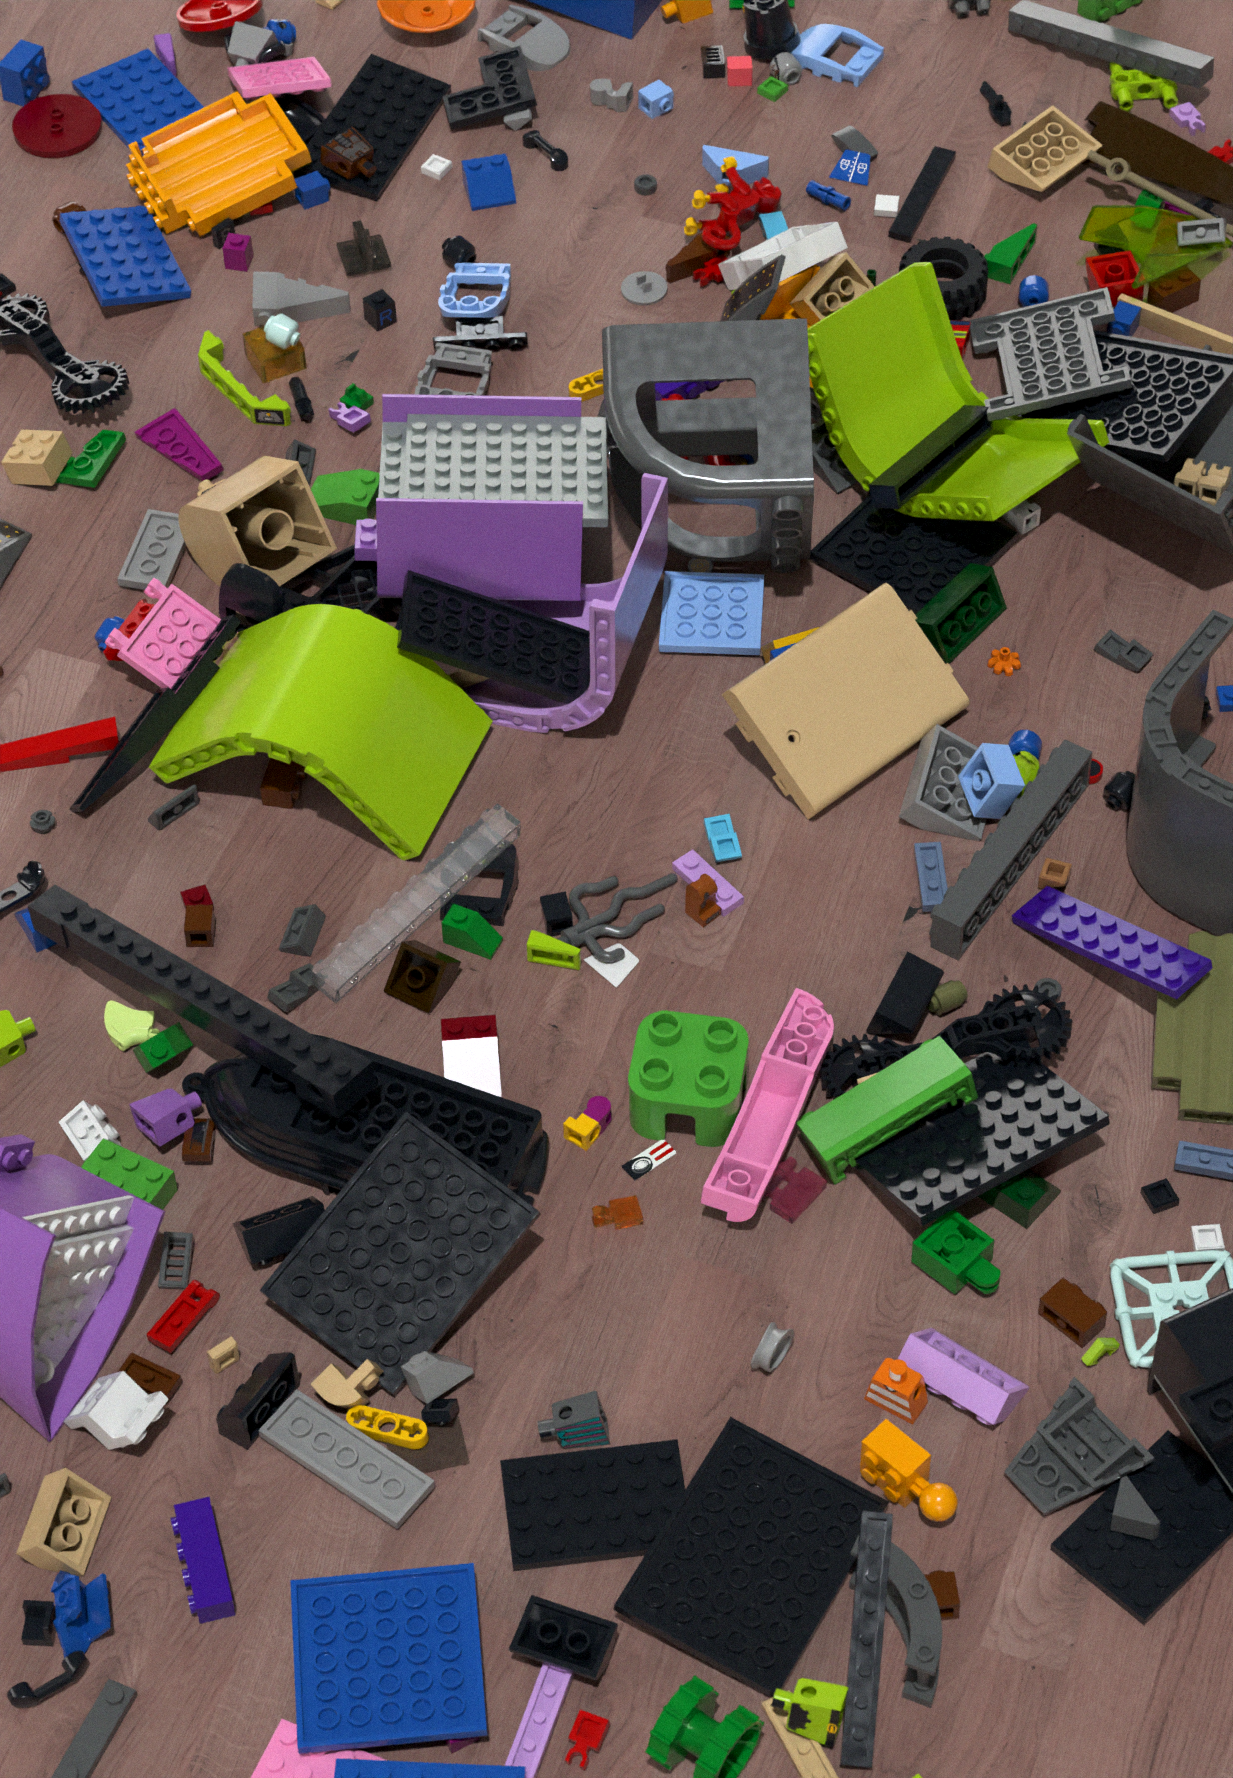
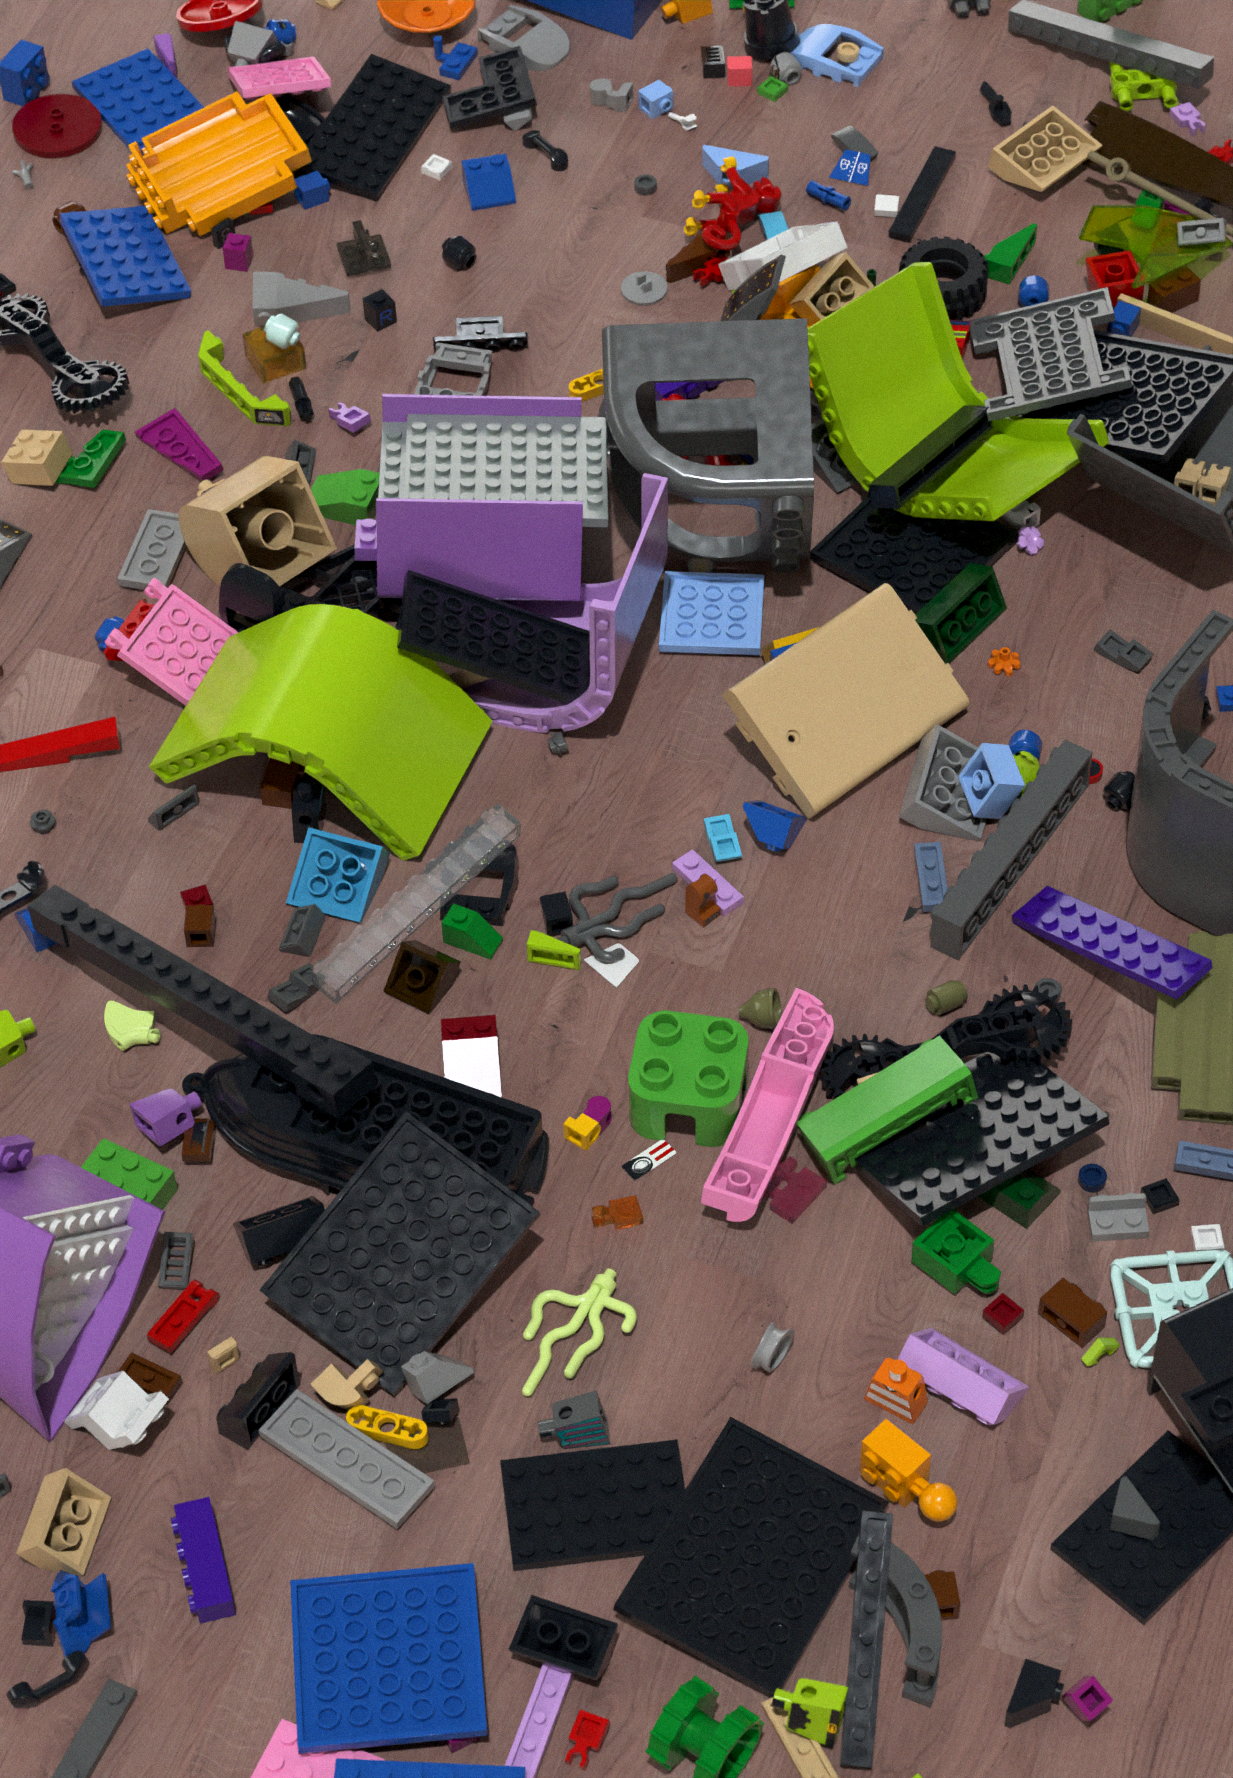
white bracket [59,1100,122,1161] -> none
black slope [70,615,241,812] -> none
green slope [133,1022,193,1073] -> none
reddish brown torso [320,127,376,179] -> none
green tile [340,383,374,411] -> none
light blue slope [438,263,511,318] -> none
black slope [866,951,944,1034] -> none
dark grey wedge [1004,1376,1155,1515] -> none
medium nougat slope [1038,858,1072,889] -> none
none -> light grey bar [13,160,34,189]
none -> dark azure slope [286,827,390,923]
none -> black torso [292,781,327,843]
none -> blue plate [433,36,478,81]
none -> yellowish green plant [522,1268,637,1397]
none -> dark grey plate [548,732,569,756]
none -> white hand [668,112,697,131]
none -> olive helmet [738,988,782,1029]
none -> blue slope [743,800,807,852]
none -> tan tile [837,42,859,63]
none -> dark red plate [982,1293,1024,1333]
none -> black slope [1005,1659,1065,1728]
none -> lavender plant [1017,526,1044,556]
none -> magenta brick [1061,1676,1114,1721]
none -> dark blue tile [1078,1164,1107,1193]
none -> light grey bracket [1087,1193,1150,1242]

